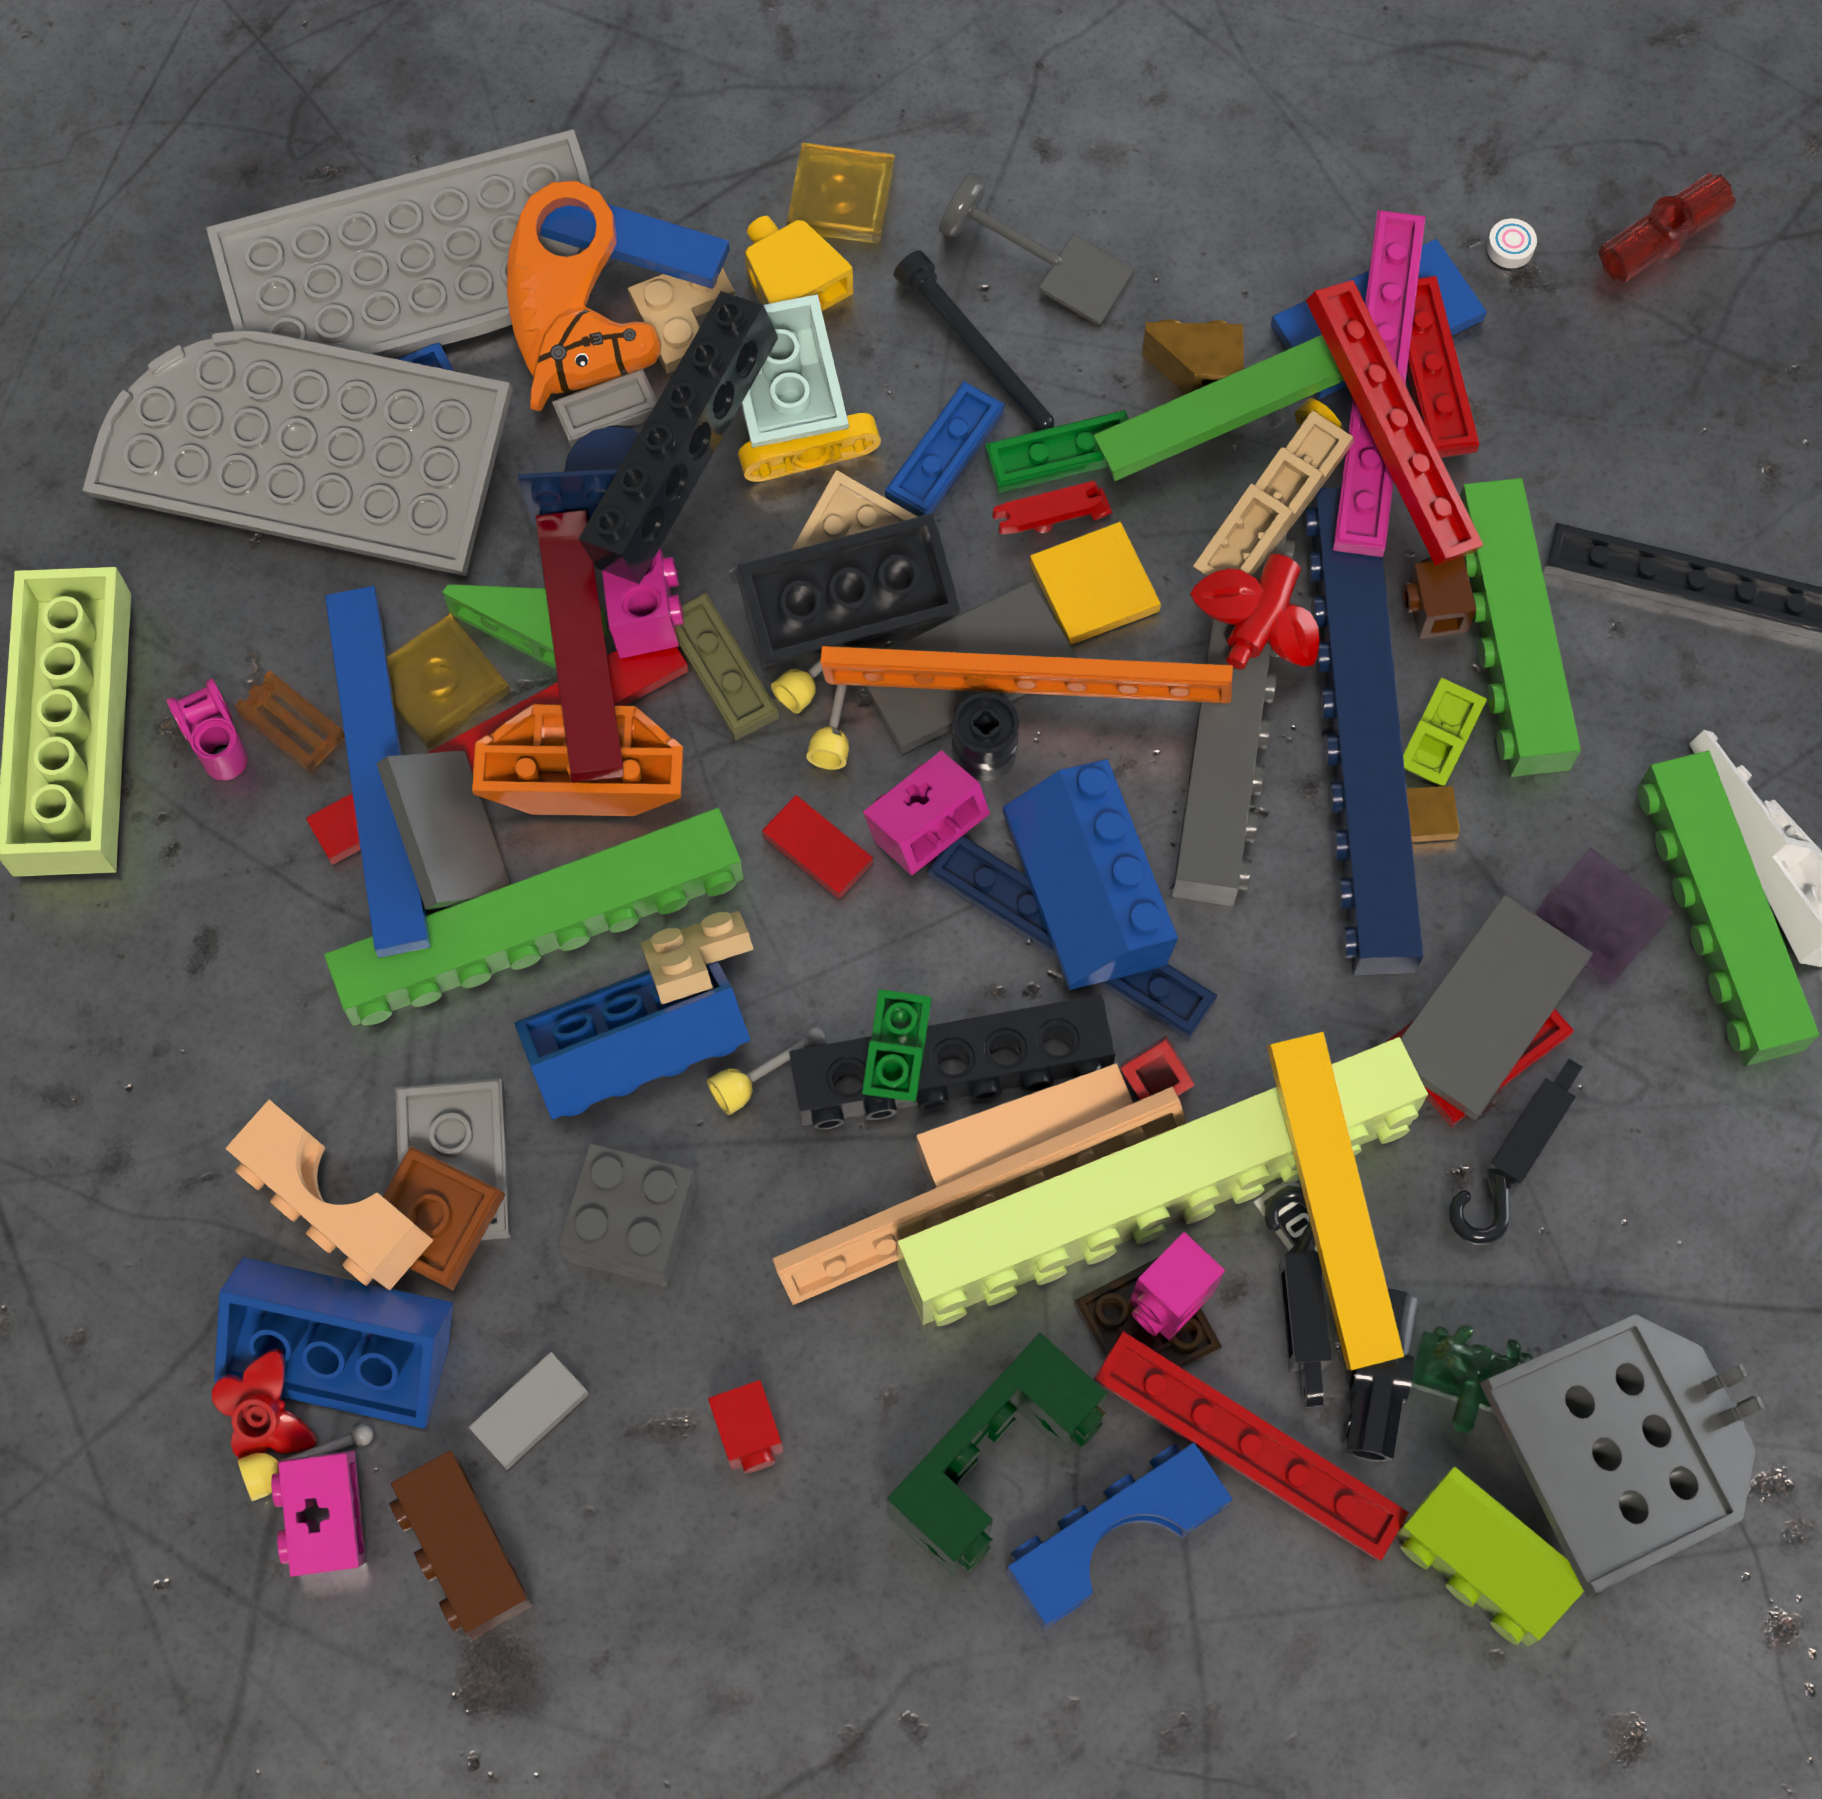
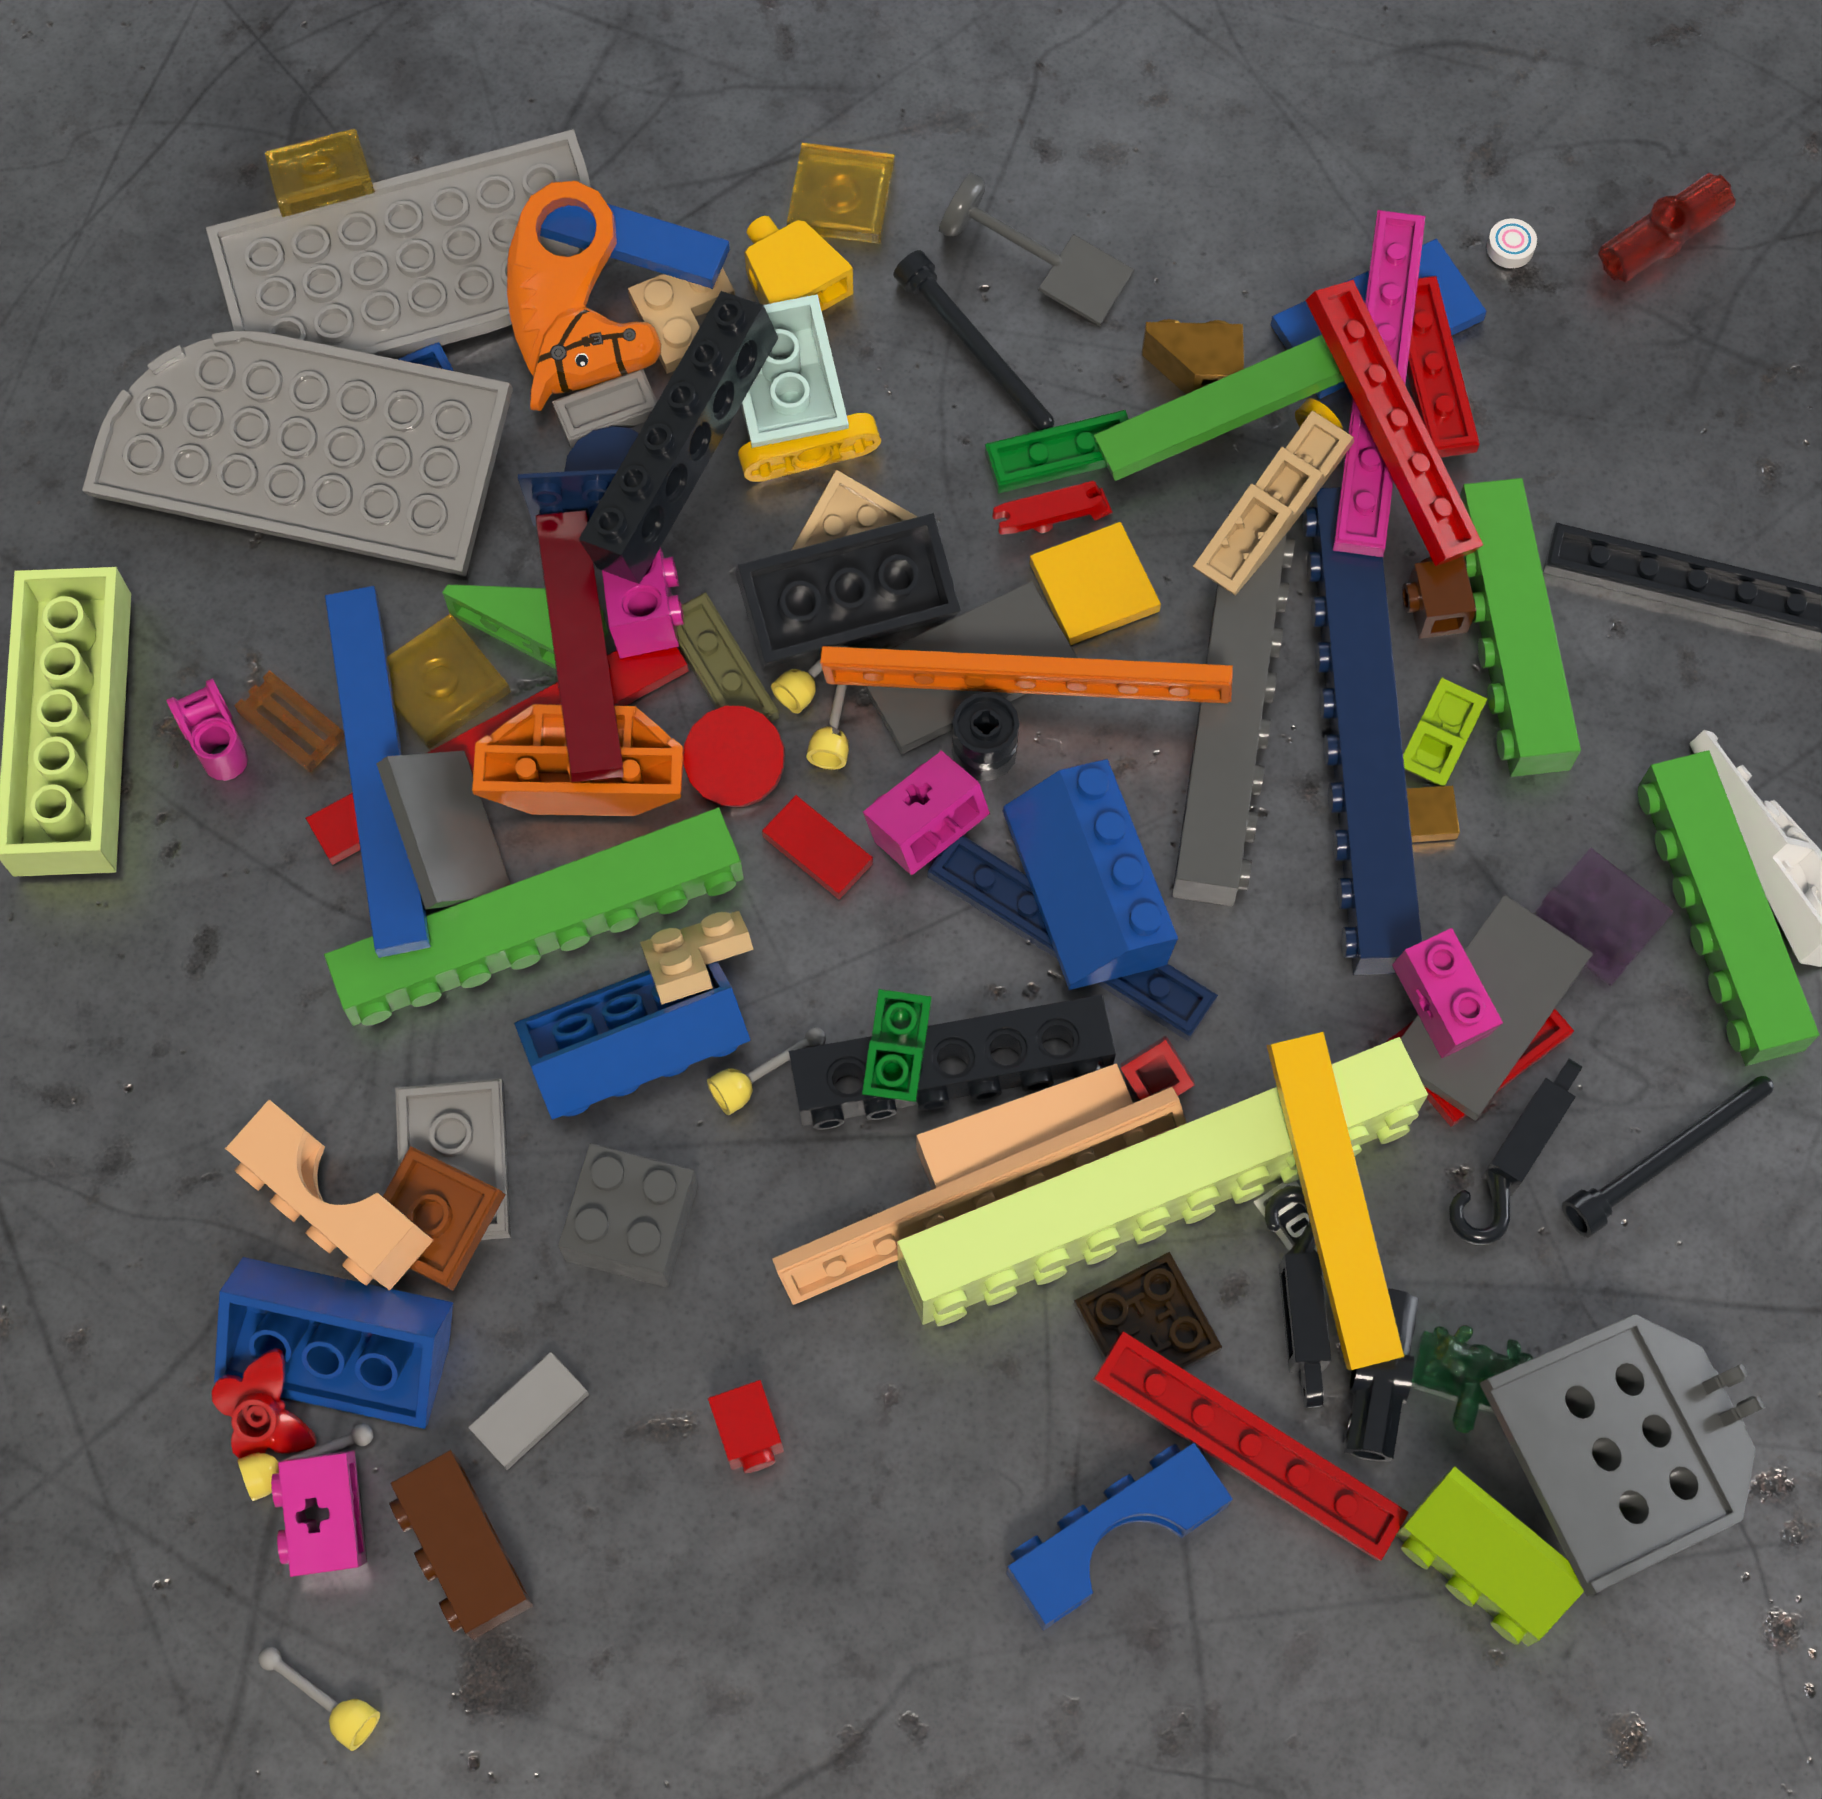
blue tile [885,381,1005,517] -> none
dark green plate [886,1332,1107,1577] -> none
dark pink brick [1129,1232,1225,1341] -> none
red plant [1190,554,1320,670] -> none
none -> hinge [258,1647,380,1751]
none -> clear yellow tile [265,129,375,217]
none -> red tile [683,706,785,808]
none -> dark pink brick [1392,928,1503,1058]
none -> black piece [1562,1076,1774,1238]

